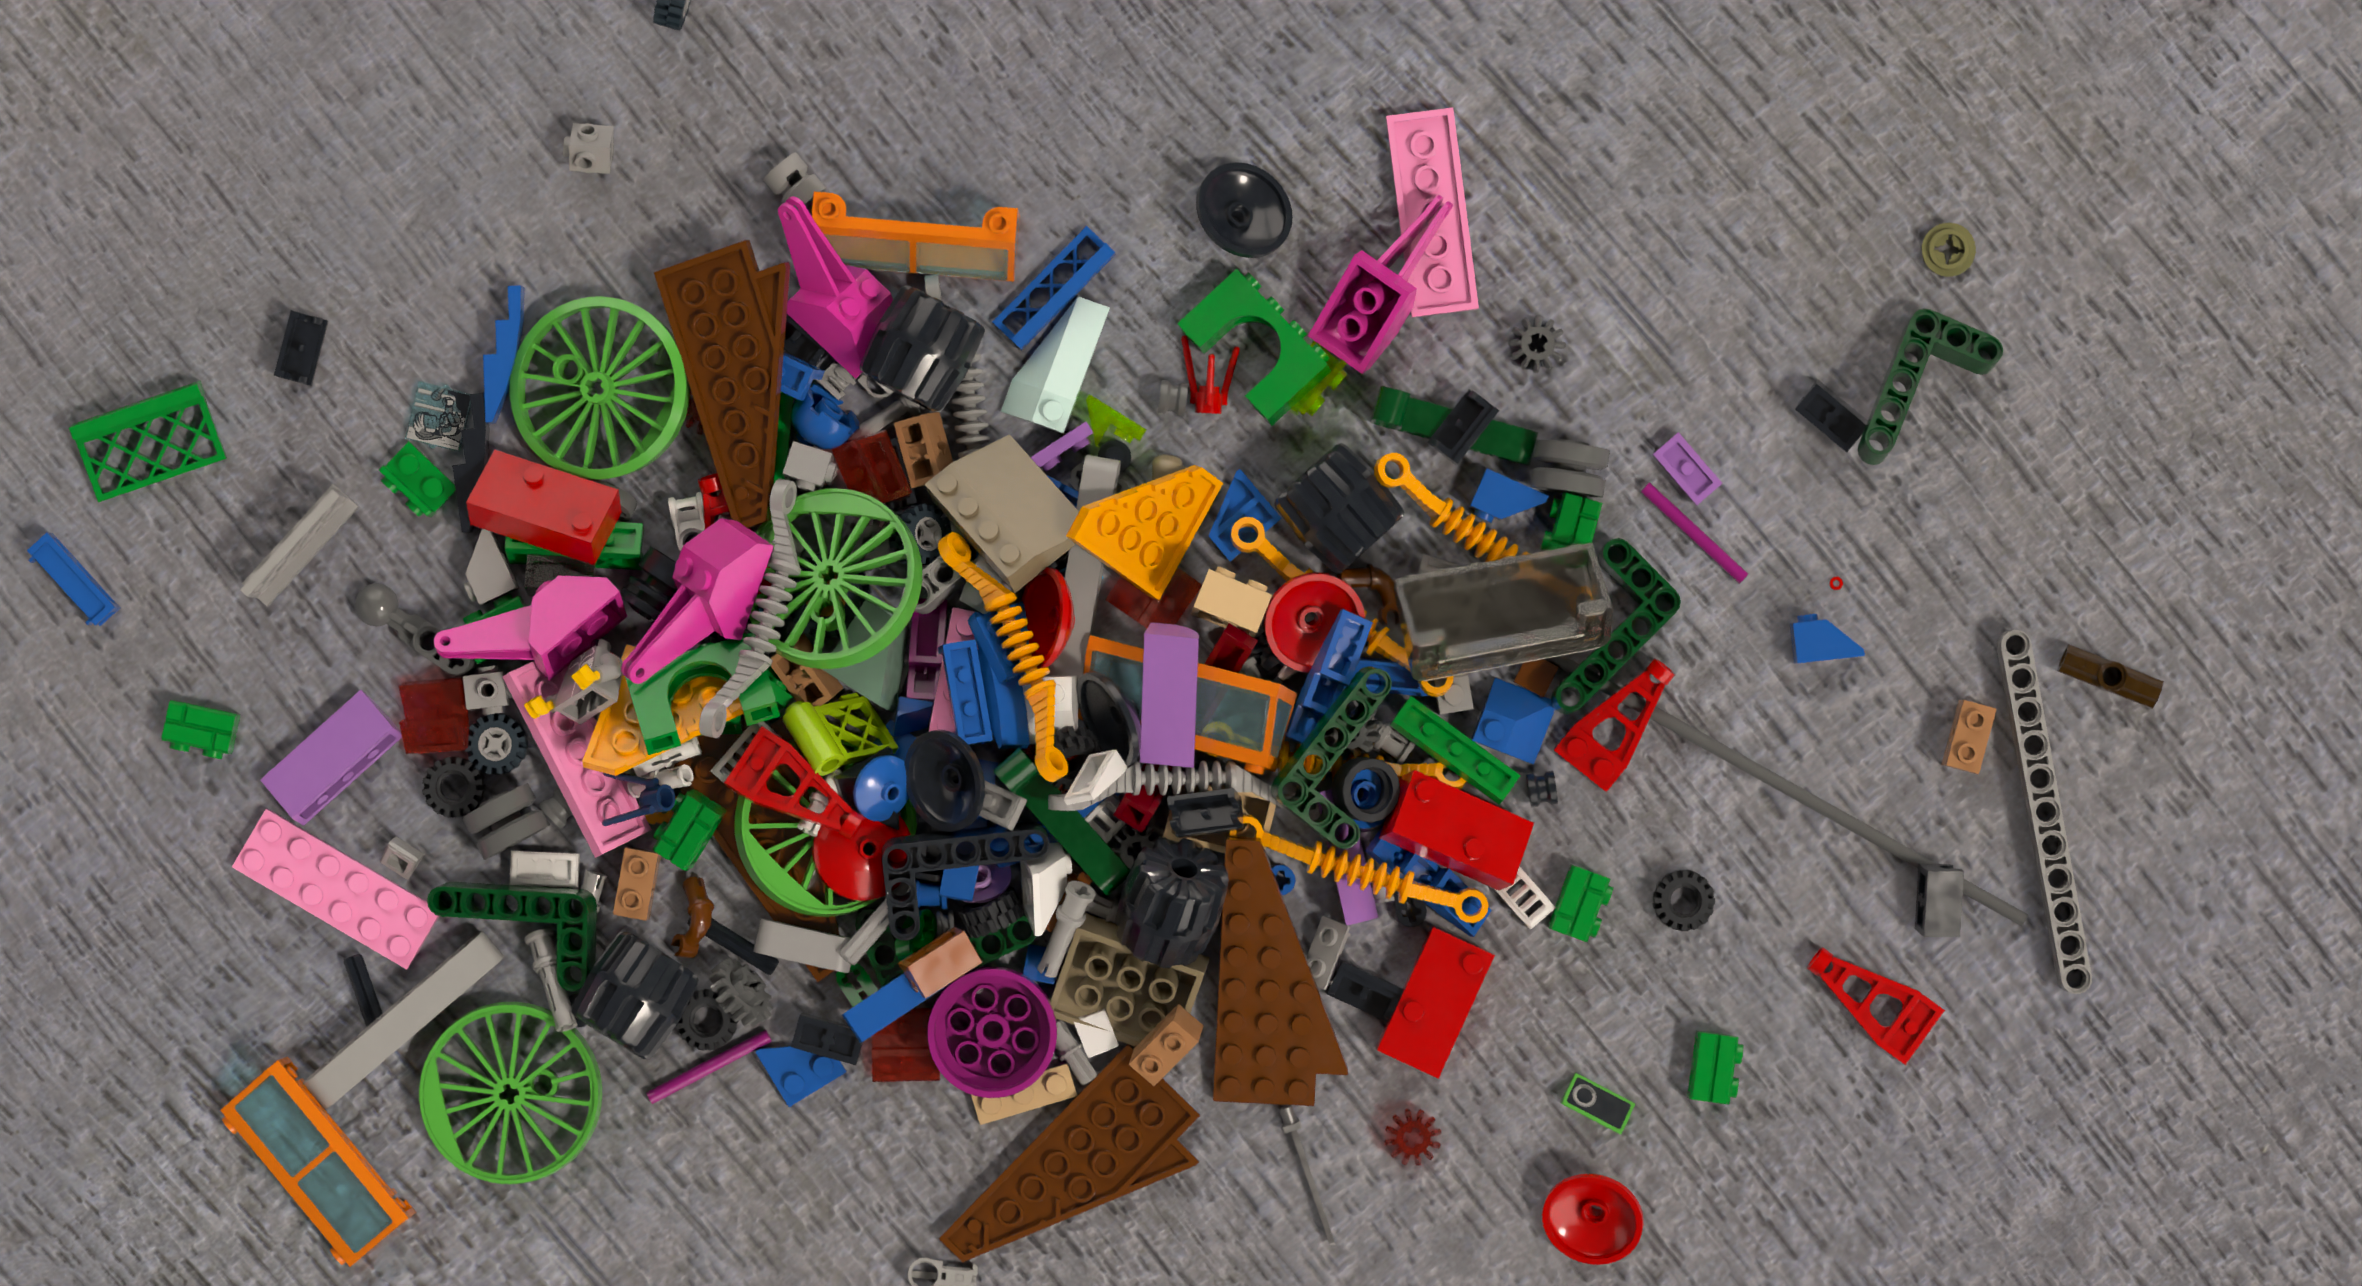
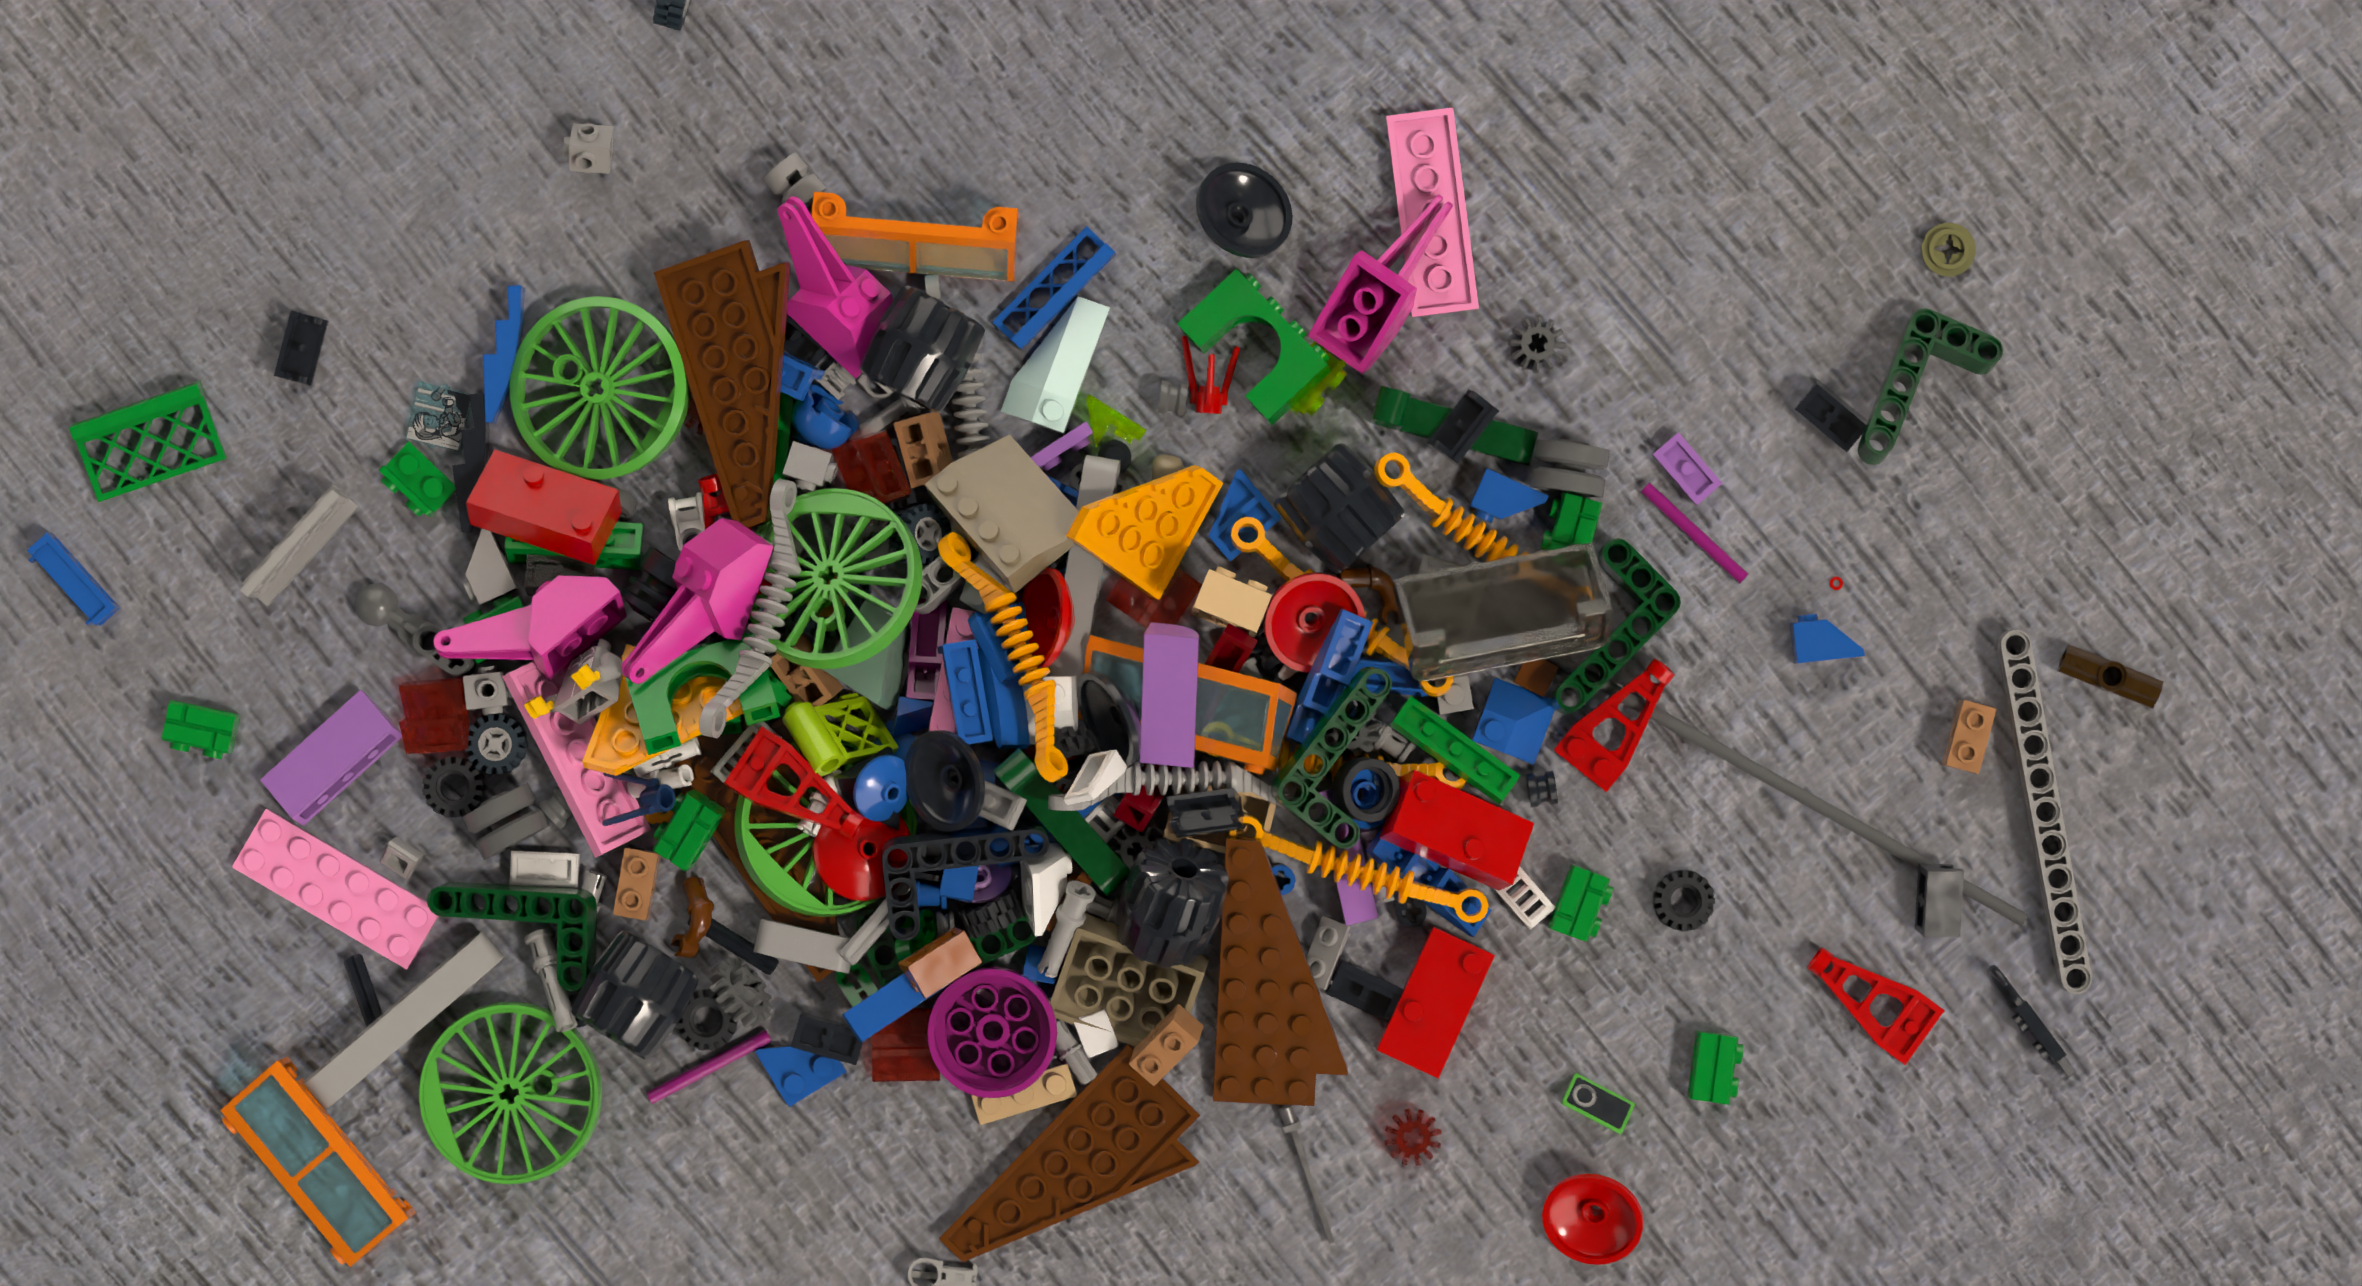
none -> black plate [1988,965,2075,1078]

